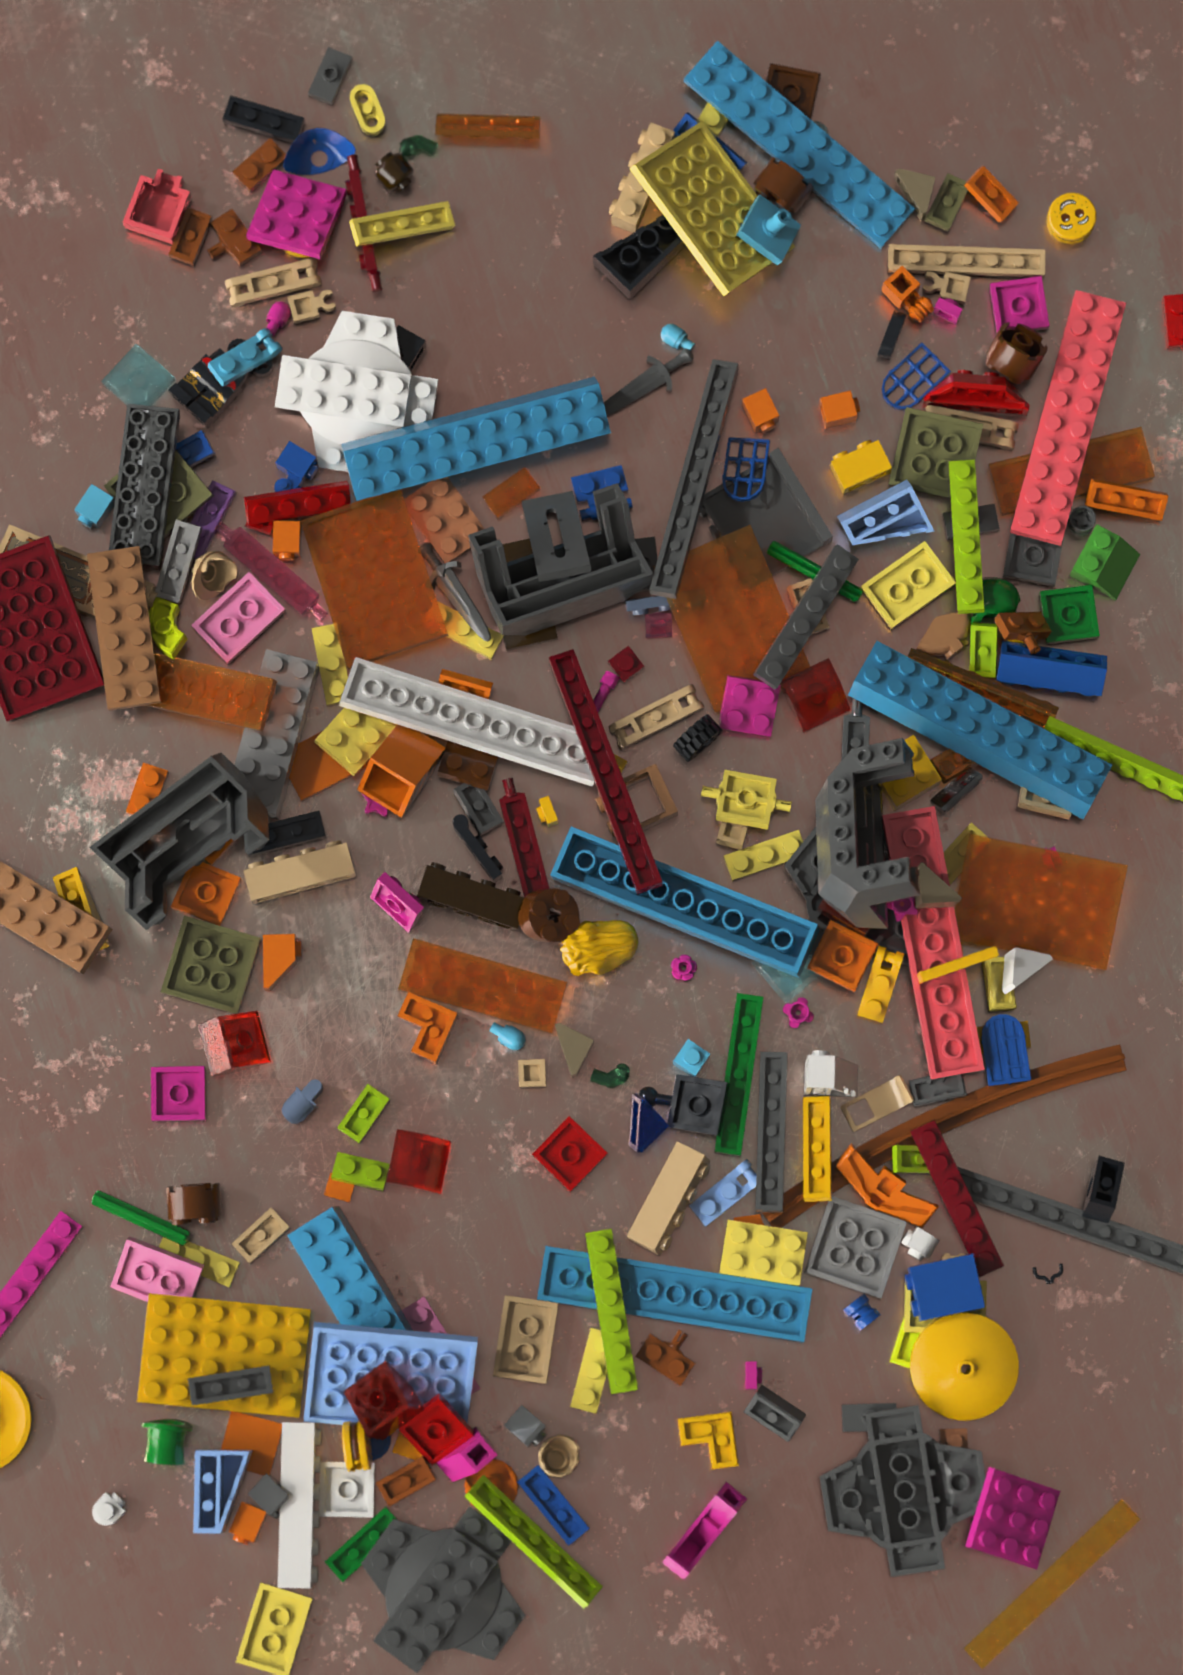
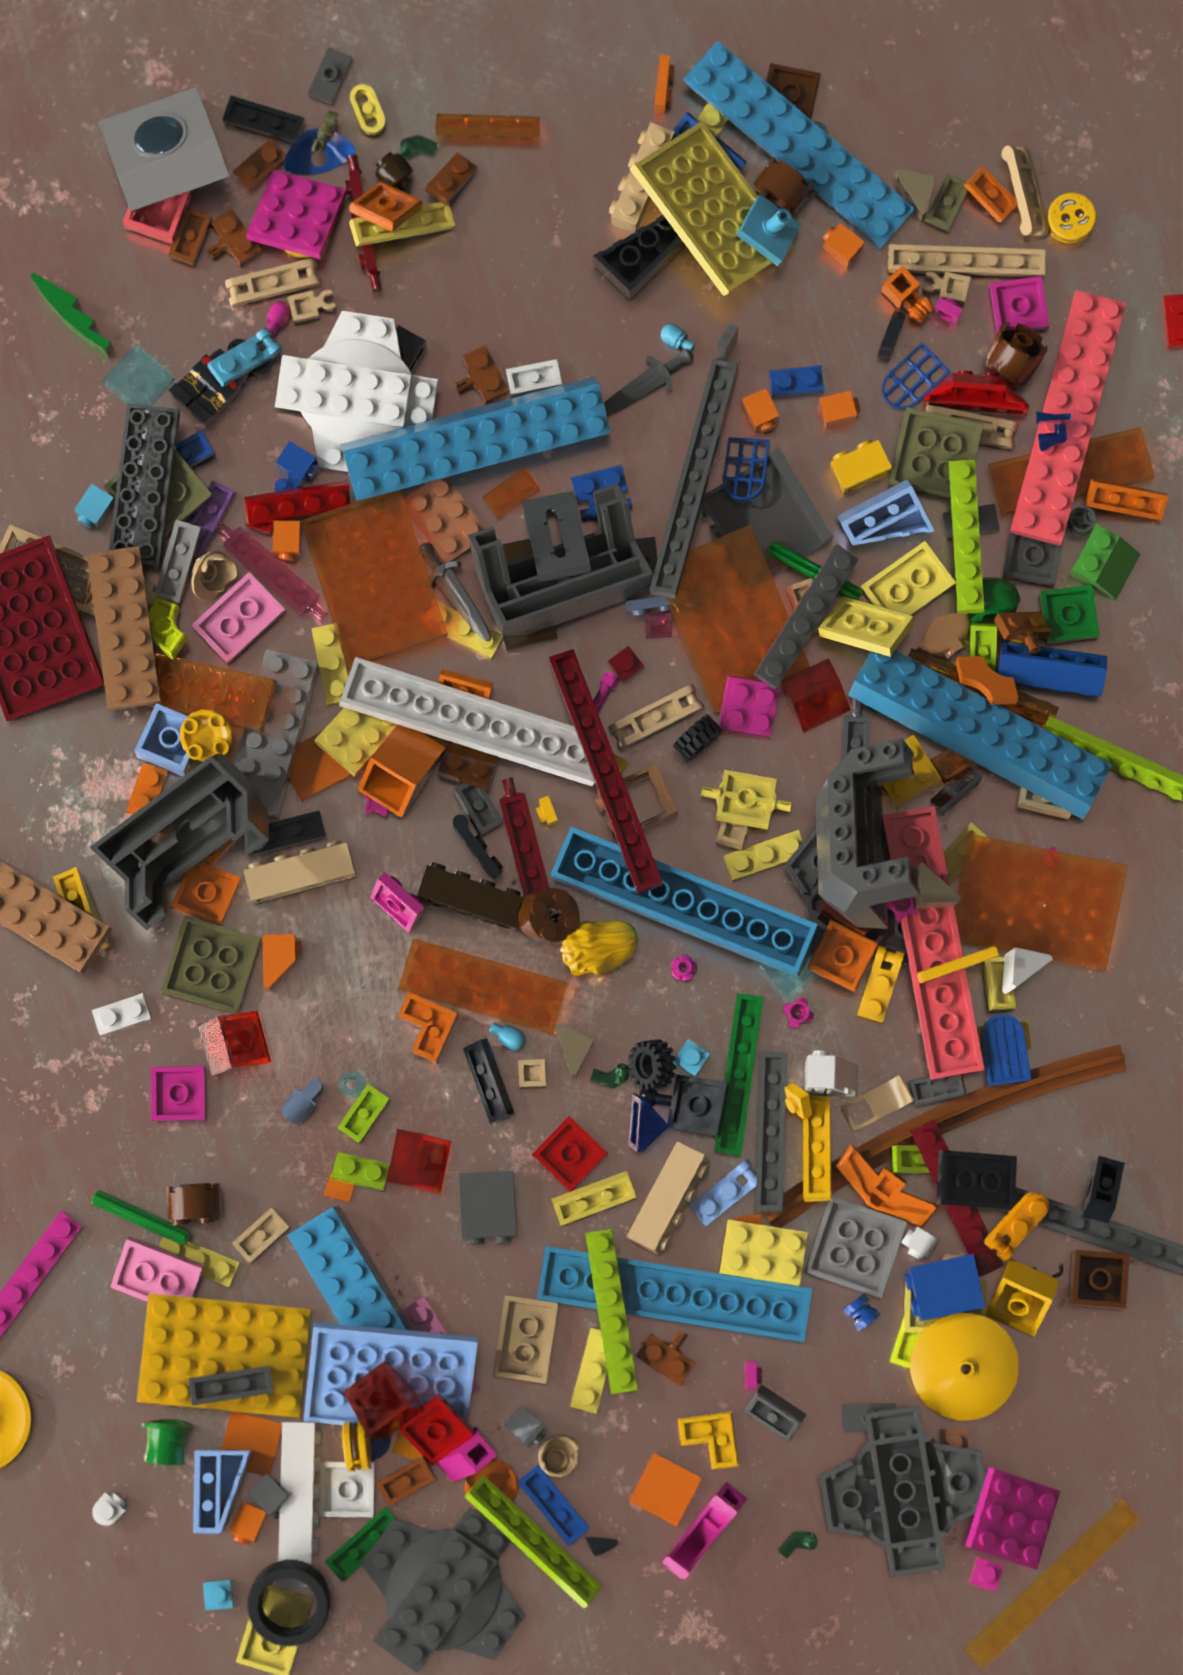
none -> green slope [30,272,113,357]
none -> white plate [92,993,152,1036]
none -> light grey panel [98,87,229,211]
none -> light blue slope [135,703,193,777]
none -> yellow dish [180,709,232,761]
none -> medium azure brick [203,1580,235,1610]
none -> black tyre [247,1559,331,1647]
none -> olive piece [312,110,339,156]
none -> clear light blue plate [338,1071,365,1098]
none -> orange tile [349,181,423,232]
none -> dark orange plate [425,152,478,206]
none -> dark orange plate [455,345,509,404]
none -> dark grey panel [459,1171,517,1245]
none -> black plate [463,1038,514,1123]
none -> white plate [506,359,562,397]
none -> light yellow plate [551,1171,637,1226]
none -> black slope [585,1537,619,1557]
none -> black tyre [628,1039,677,1090]
none -> orange tile [629,1453,702,1527]
none -> orange plate [655,55,675,114]
none -> flat silver tile [716,323,739,361]
none -> blue plate [769,365,824,399]
none -> clear green arm [777,1531,818,1559]
none -> yellow plate [785,1082,813,1120]
none -> light yellow plate [818,596,914,656]
none -> orange brick [823,223,865,268]
none -> black tile [936,1150,1017,1210]
none -> orange tile [955,656,1019,705]
none -> dark pink plate [970,1557,1005,1592]
none -> light orange plate [984,1191,1049,1261]
none -> yellow slope [986,1258,1060,1337]
none -> tan plate [1002,146,1049,236]
none -> clear blue piece [1036,411,1072,452]
none -> reddish brown brick [1069,1250,1130,1310]

